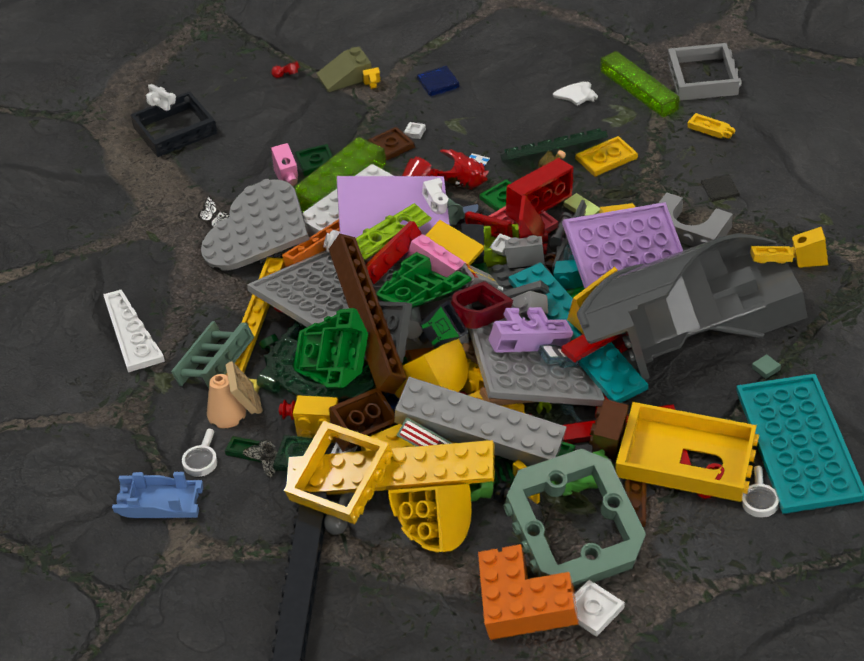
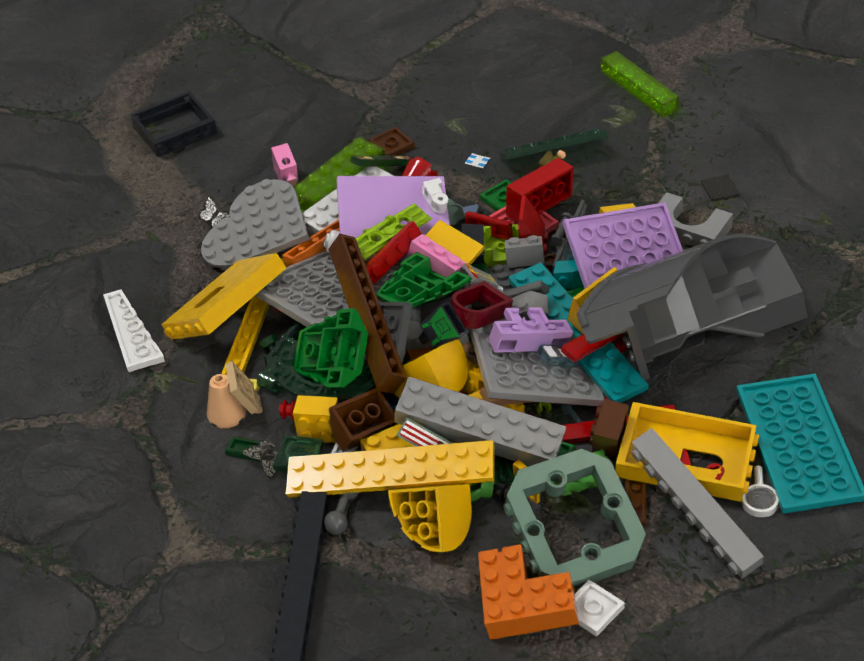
medium blue piece [112,472,204,518] -> none
white hips [146,84,176,111] -> none
sand green fence [171,321,254,388] -> none
piece [182,429,217,477] -> none
red plate [271,61,300,78] -> none
yellow window [284,421,393,524] -> none
dark green tile [295,144,337,176] -> none
olive slope [317,46,372,92] -> none
yellow tile [363,67,380,89] -> none
white tile [404,122,426,139] -> none
clear blue tile [417,66,460,96] -> none
red head [431,149,489,189] -> none
white plate [490,234,511,256] -> none
white arm [553,82,598,106] -> none
yellowish green tile [564,193,600,216] -> none
yellow tile [575,136,638,177] -> none
light grey window [668,43,742,101] -> none
yellow hinge [687,113,735,139] -> none
yellow plate [750,246,793,264] -> none
sand green tile [752,354,781,379] -> none
yellow torso [790,227,828,268] -> none
none -> yellow panel [161,253,286,340]
none -> dark green tile [350,155,414,167]
none -> light grey brick [631,428,764,579]

